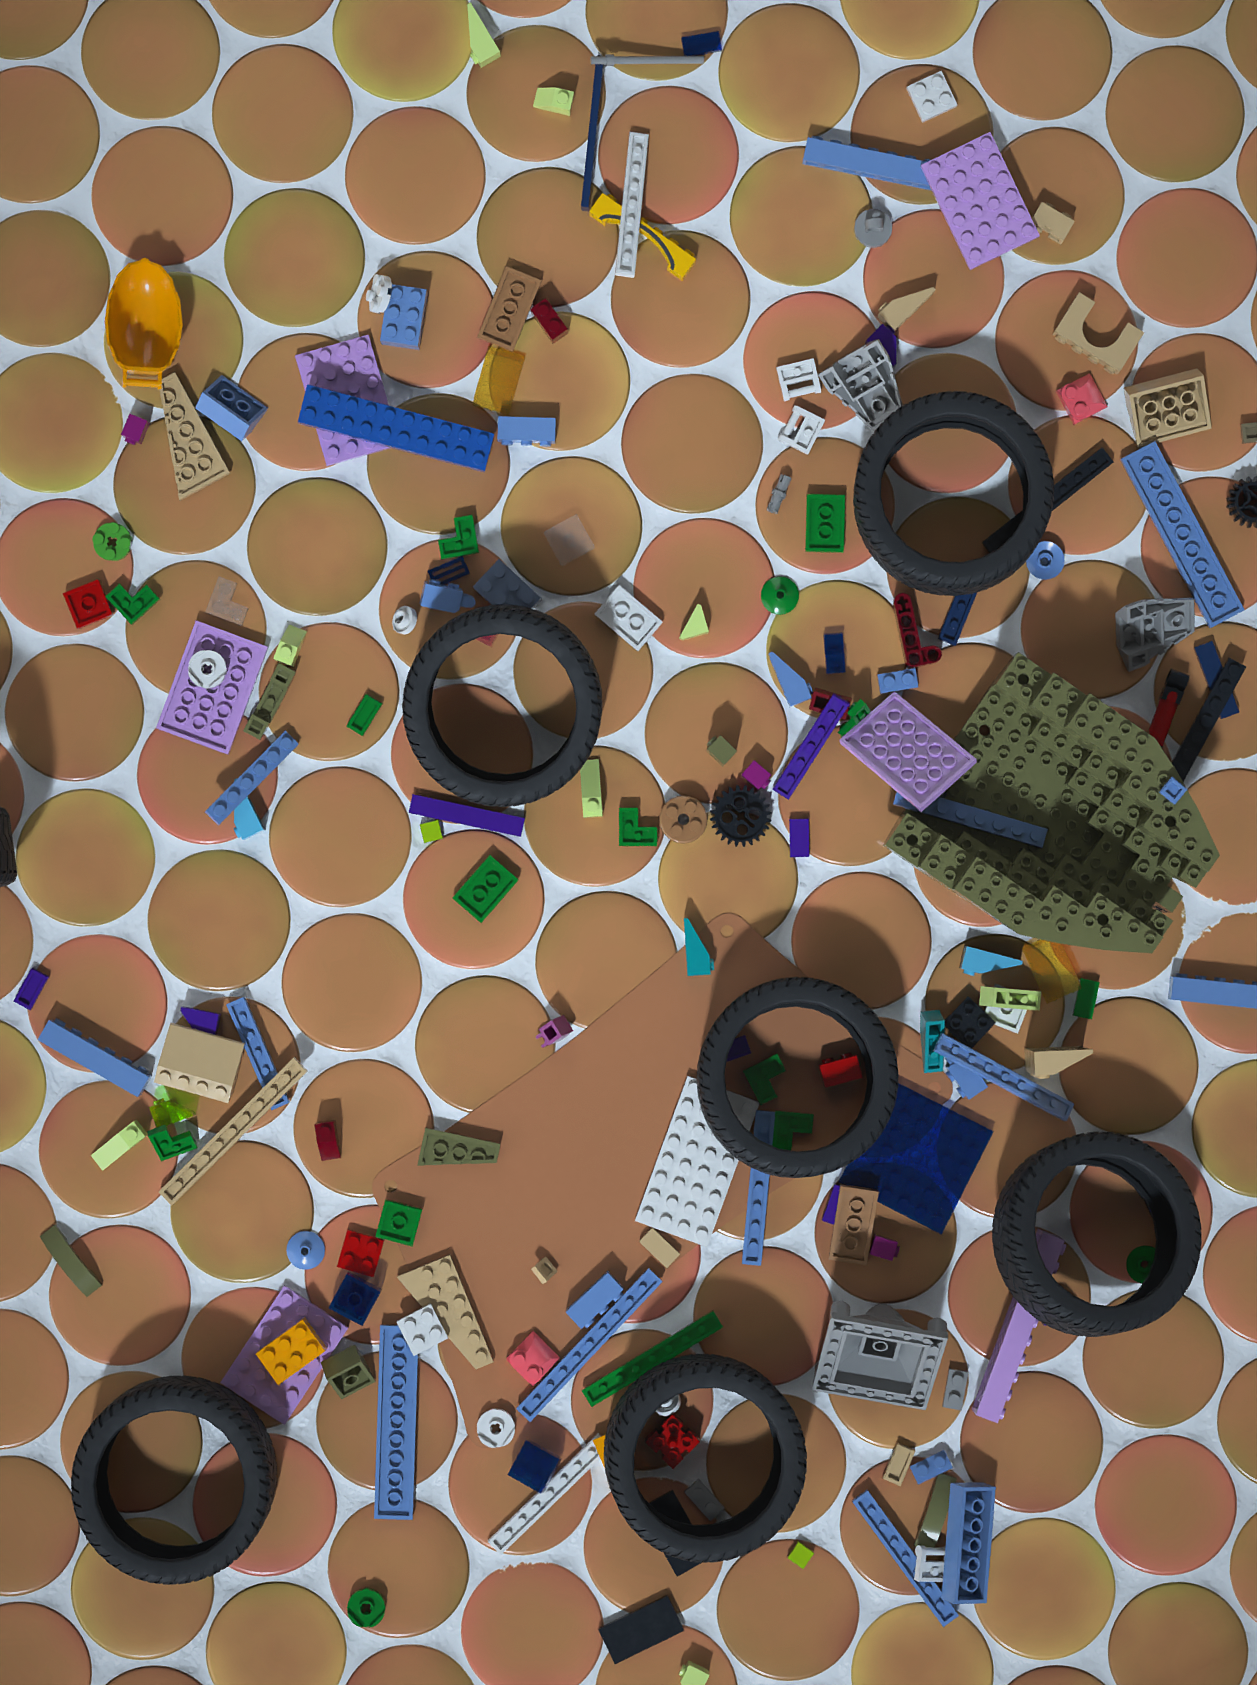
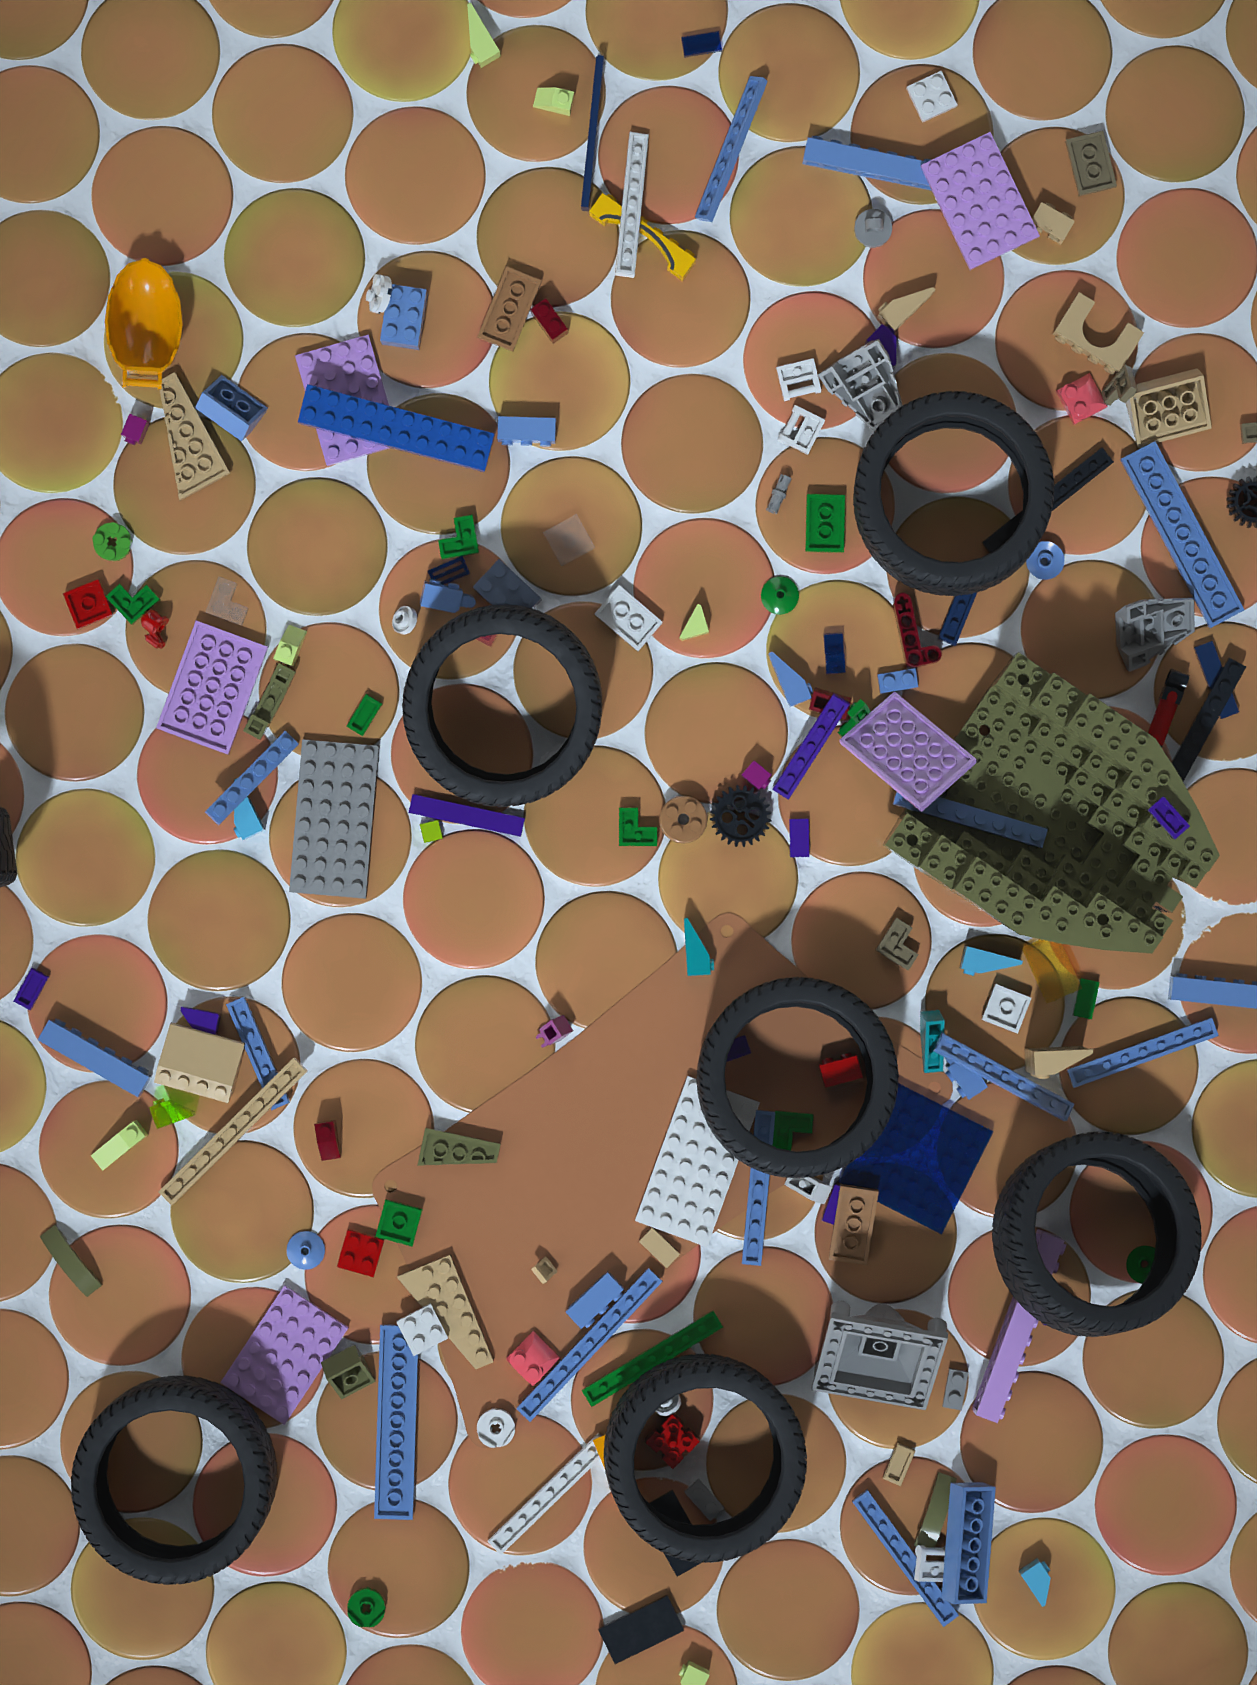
green plate [147,1125,197,1161] -> none
white plate [188,650,227,689] -> none
light orange brick [256,1317,327,1385] -> none
clear blue brick [329,1271,382,1326] -> none
green plate [452,855,519,923] -> none
clear yellow piece [472,346,526,415] -> none
clear blue brick [507,1440,562,1494] -> none
yellowish green slope [580,759,603,818] -> none
light grey bar [590,54,704,66] -> none
olive brick [706,735,737,767] -> none
green plate [743,1054,786,1105] -> none
lime tile [787,1541,814,1569] -> none
magenta brick [869,1234,900,1261] -> none
medium blue plate [910,1450,953,1485] -> none
black hinge [945,996,996,1048] -> none
yellowish green slope [979,986,1041,1011] -> none
medium blue tile [1159,777,1187,805] -> none
none -> red piece [141,610,169,649]
none -> light grey plate [289,740,379,899]
none -> medium blue plate [695,76,768,222]
none -> white slope [784,1177,832,1204]
none -> dark tan plate [876,918,919,971]
none -> medium azure slope [1019,1558,1051,1607]
none -> dark tan plate [1065,131,1117,196]
none -> medium blue plate [1067,1018,1219,1088]
none -> dark tan plate [1101,364,1137,406]
none -> dark purple plate [1148,796,1190,839]

